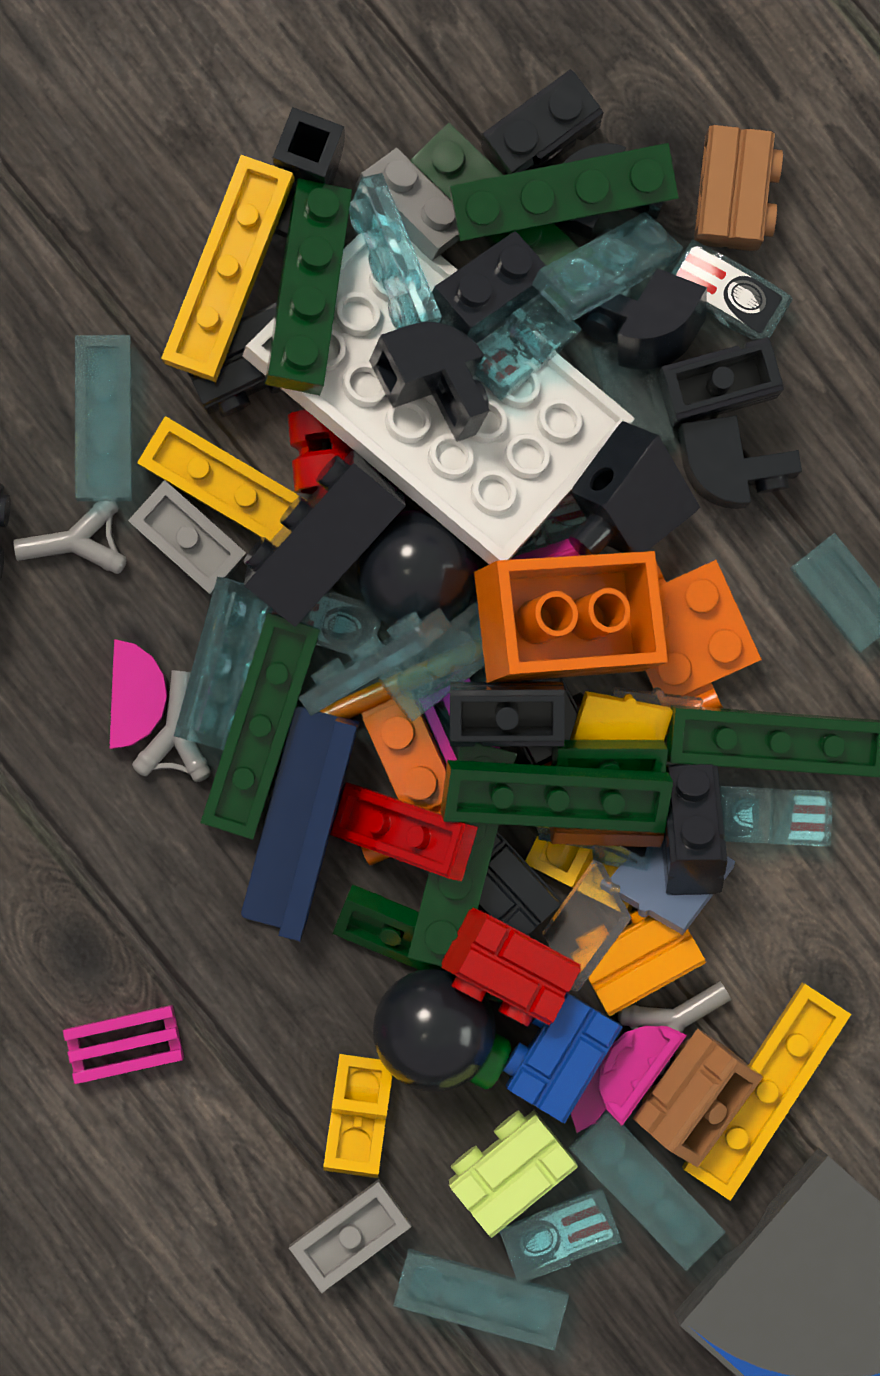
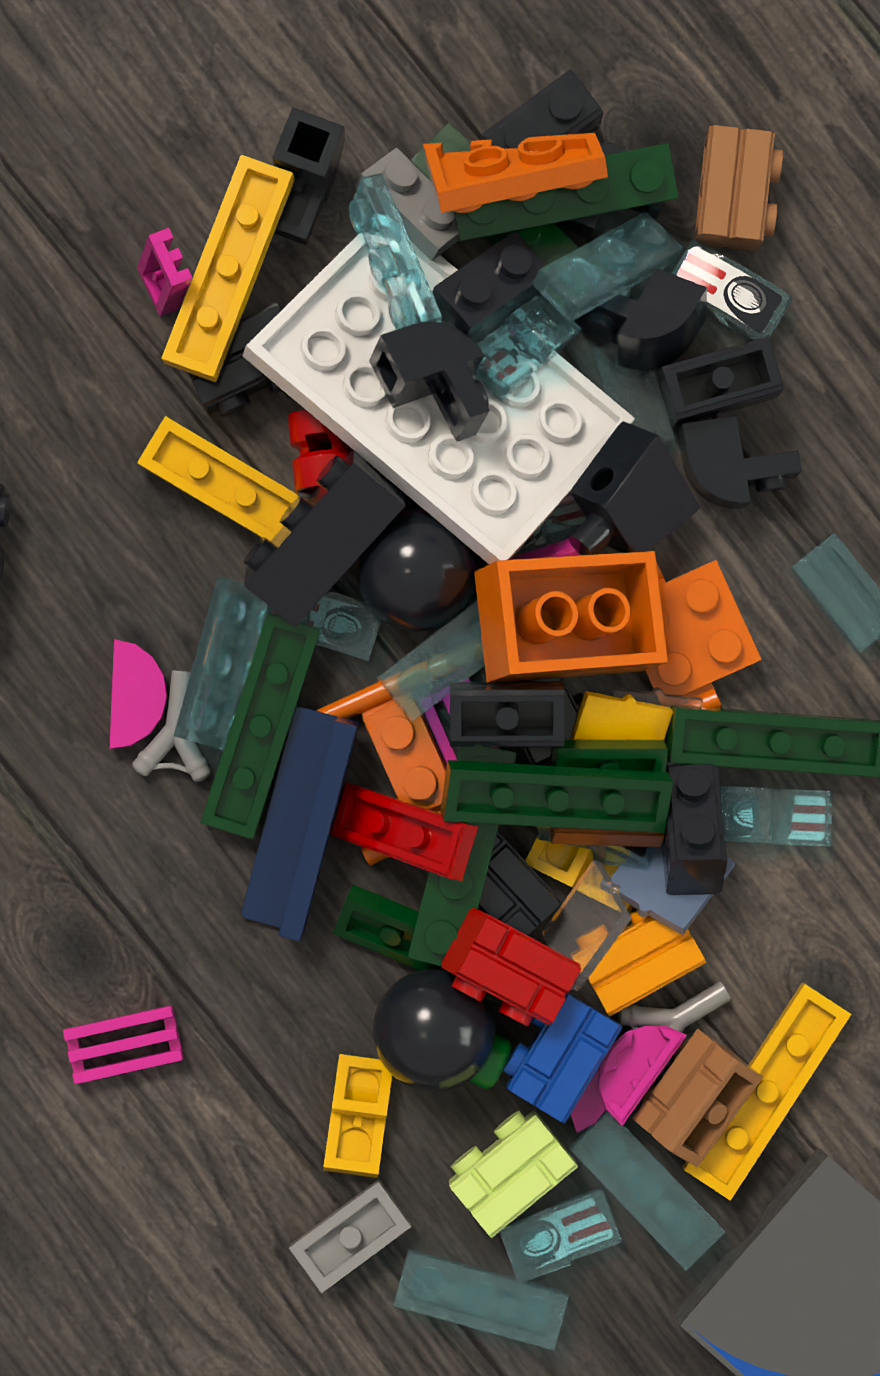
light grey piece [13,496,127,574] -> none
clear light blue plate [75,335,132,502] -> none
light grey plate [128,480,247,595] -> none
dark green plate [265,178,352,396] -> none
clear light blue plate [299,608,452,716] -> none
none -> dark pink tile [137,228,192,317]
none -> orange wing [423,133,608,213]

